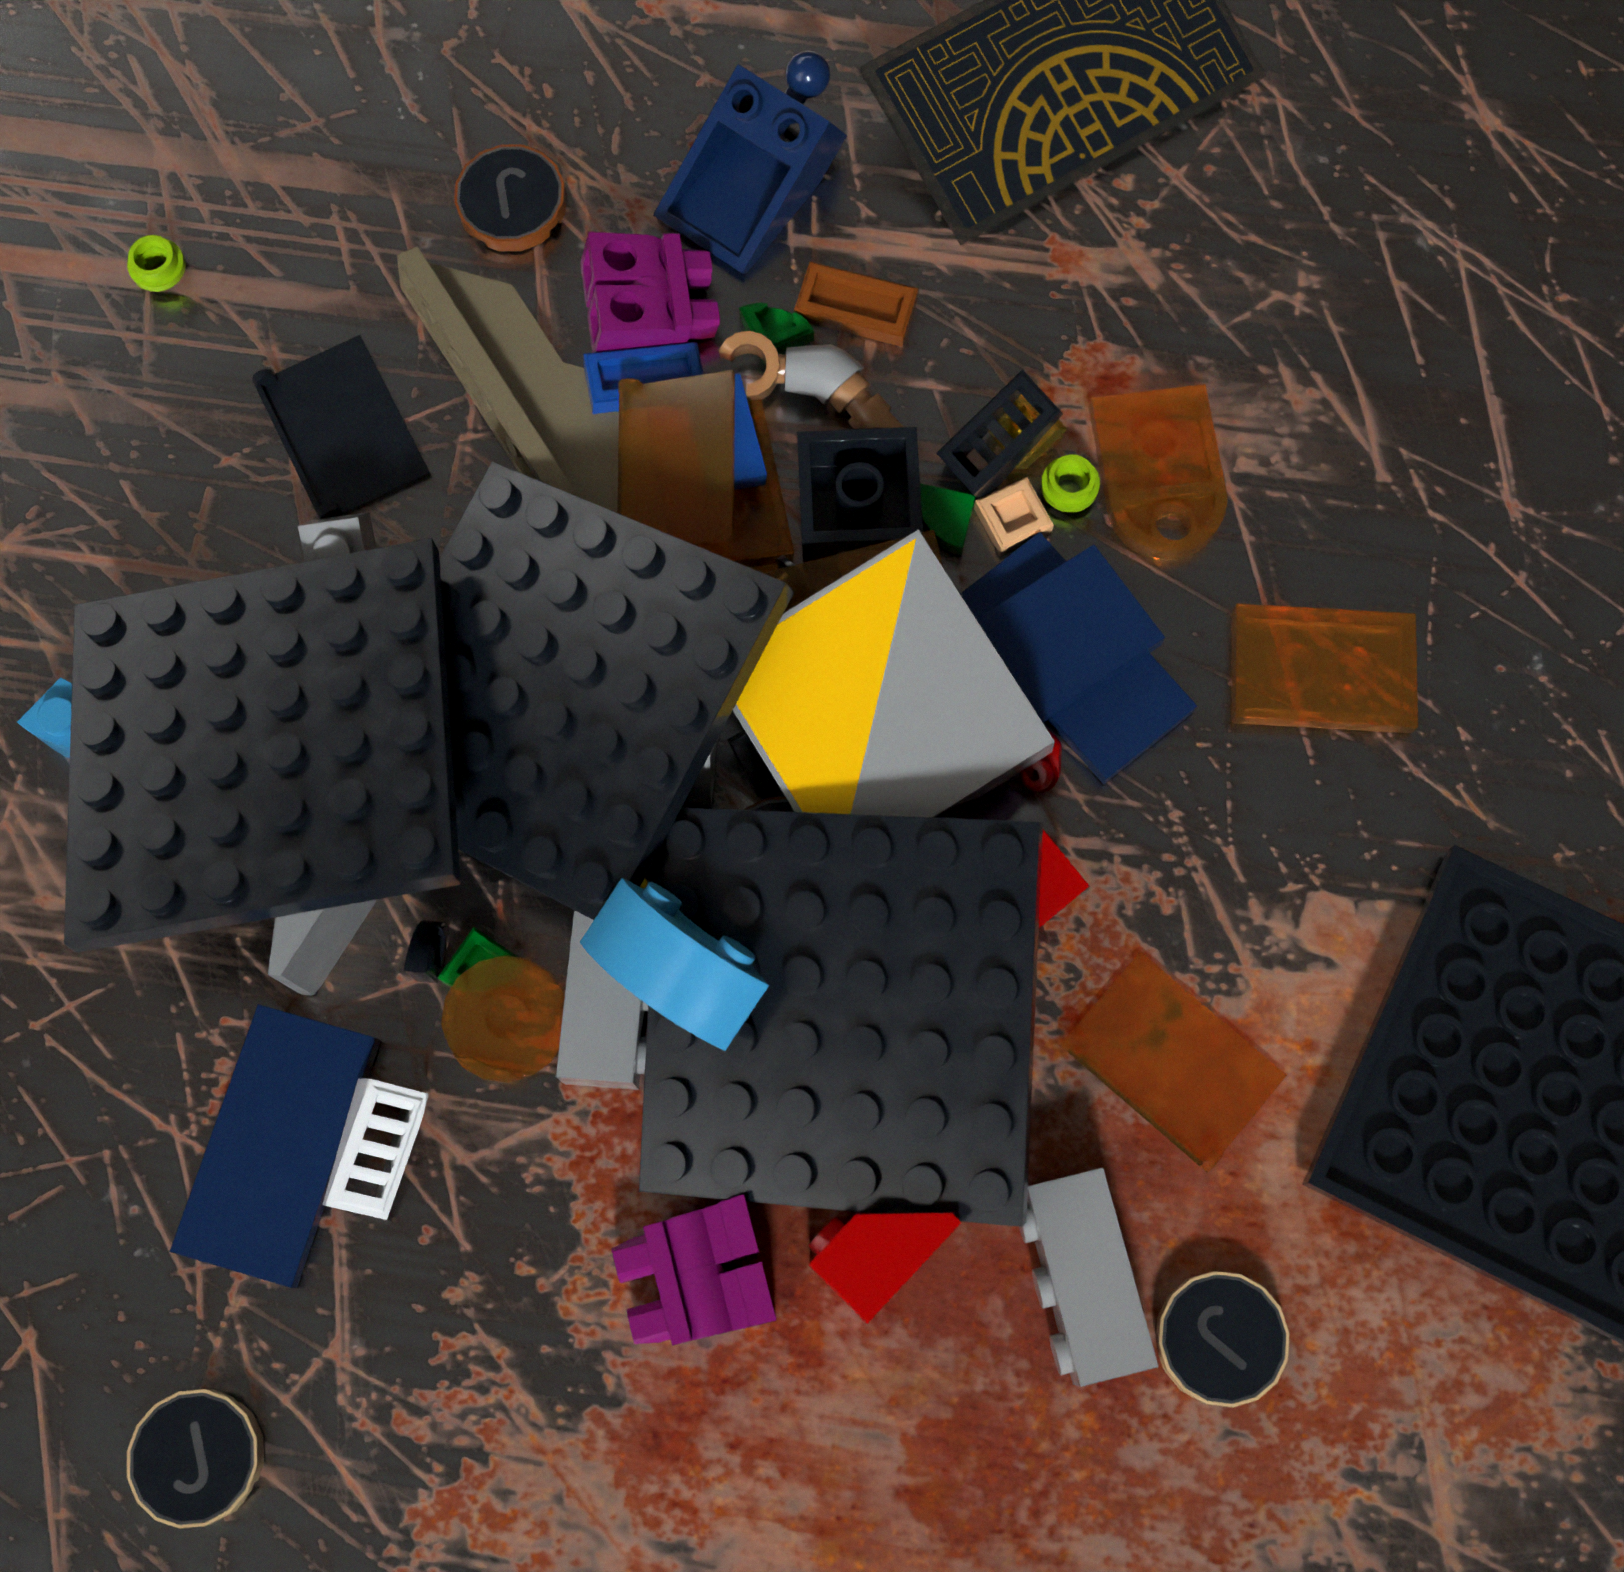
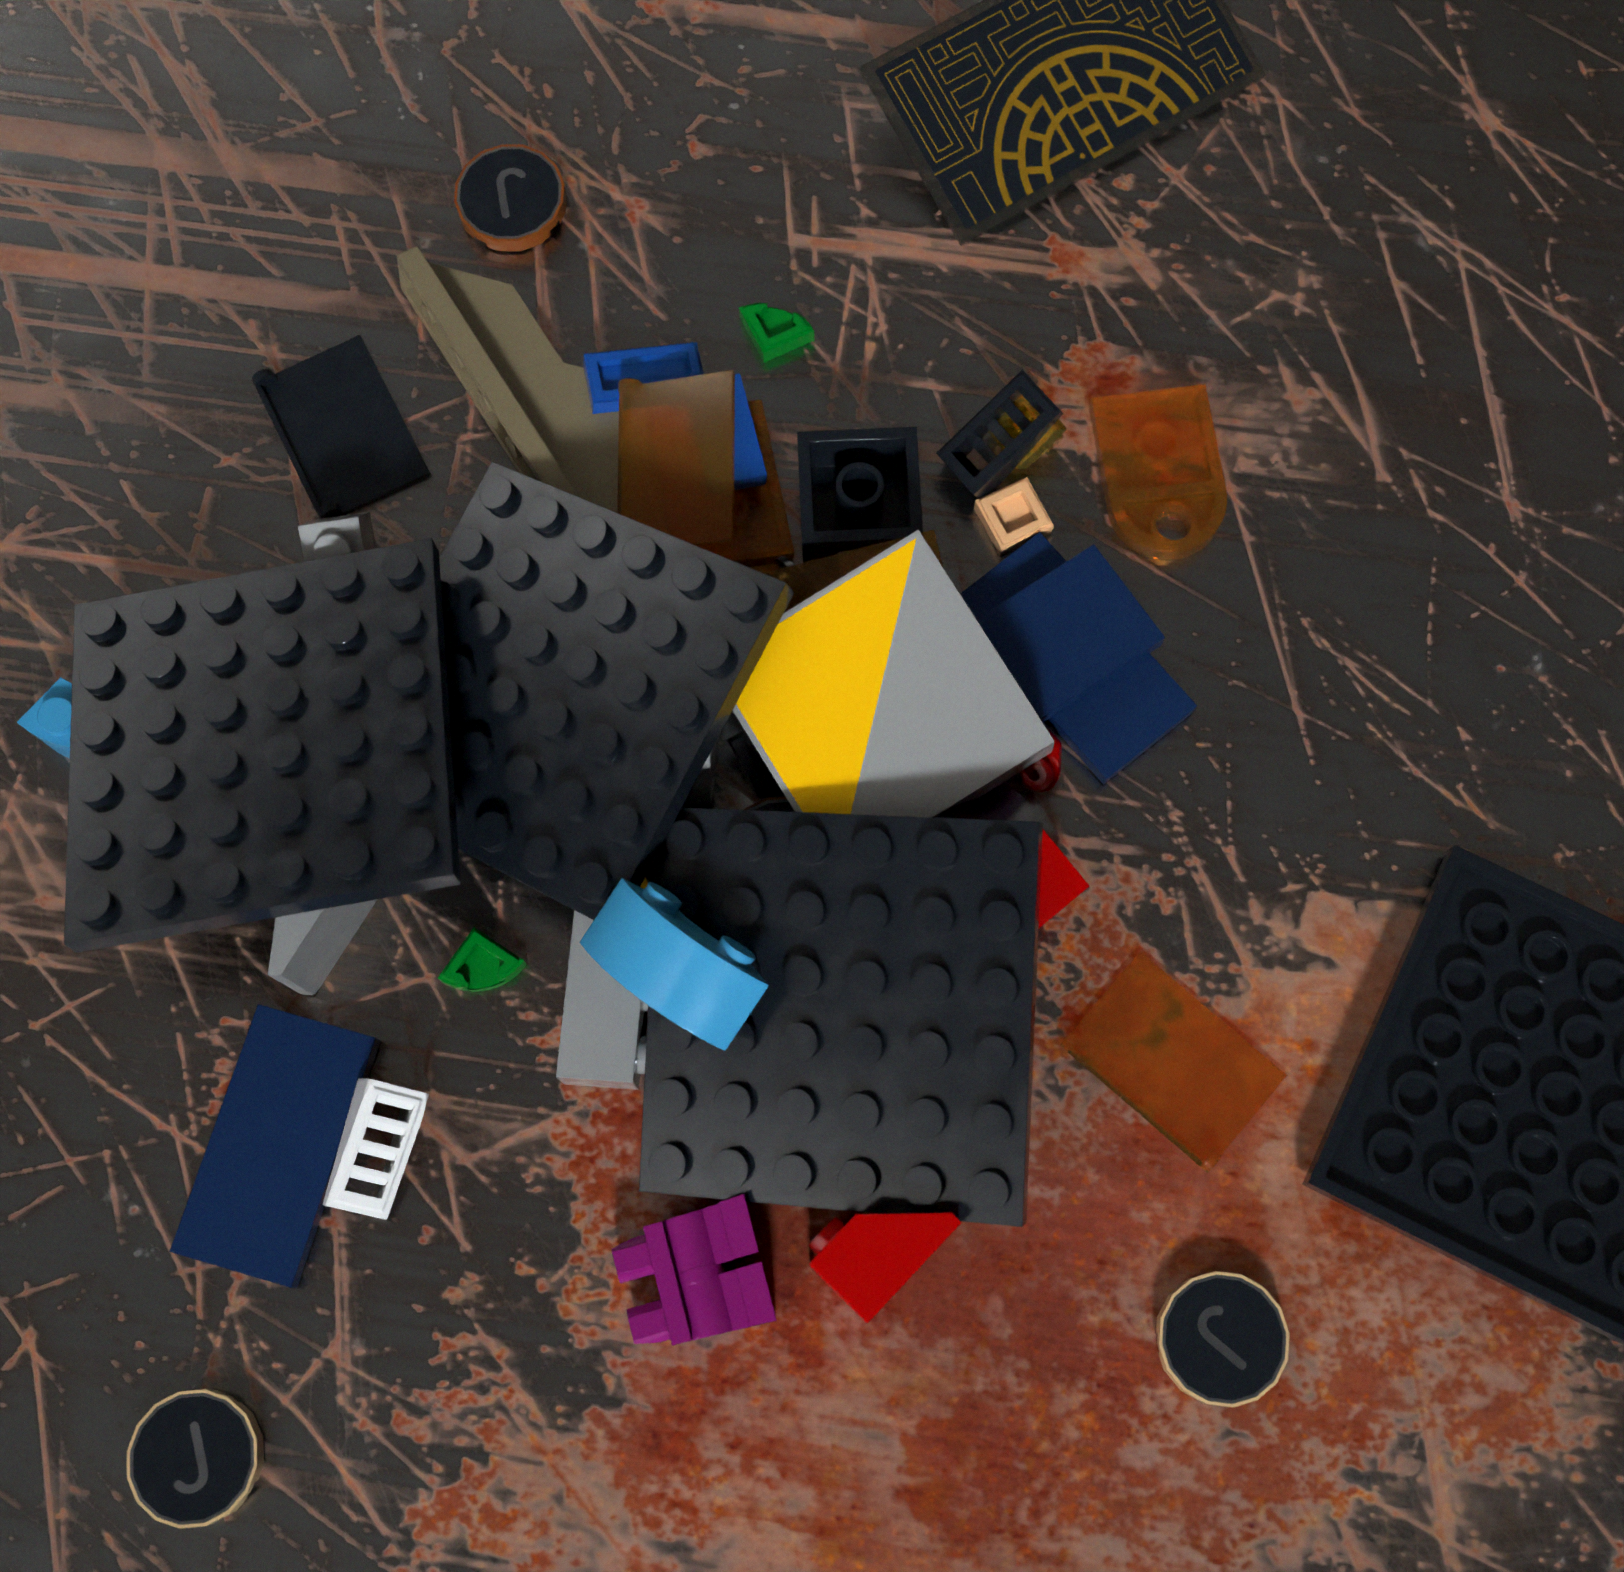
lime plate [127,235,186,292] -> none
black tile [404,920,449,984] -> none
clear orange tile [441,955,565,1083] -> none
magenta hips [580,232,720,353] -> none
dark blue slope [653,51,847,275] -> none
piece [719,331,903,429] -> none
dark orange tile [794,261,919,347] -> none
green tile [920,483,975,556] -> none
light grey brick [1019,1168,1159,1387] -> none
lime plate [1041,454,1100,513] -> none
clear orange tile [1231,603,1418,733] -> none

